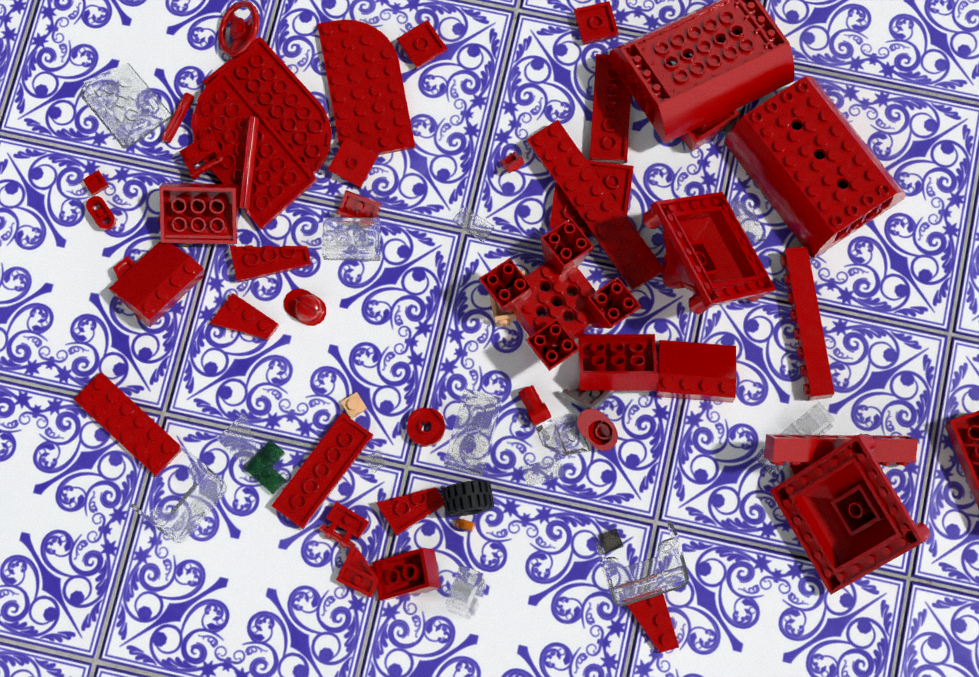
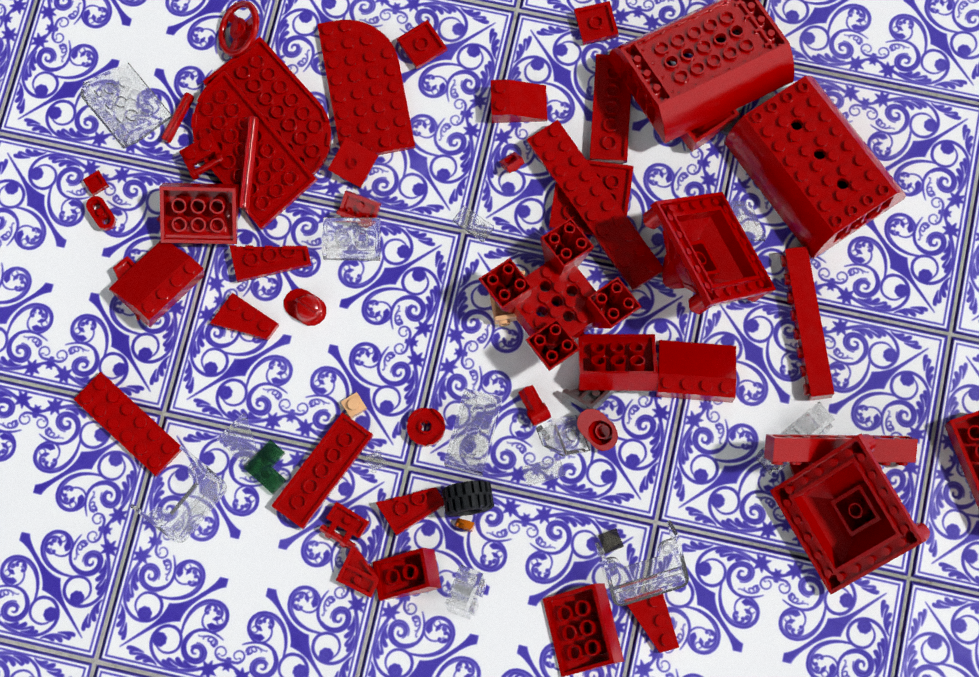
none -> red slope [491,80,547,123]
none -> red slope [543,583,624,677]

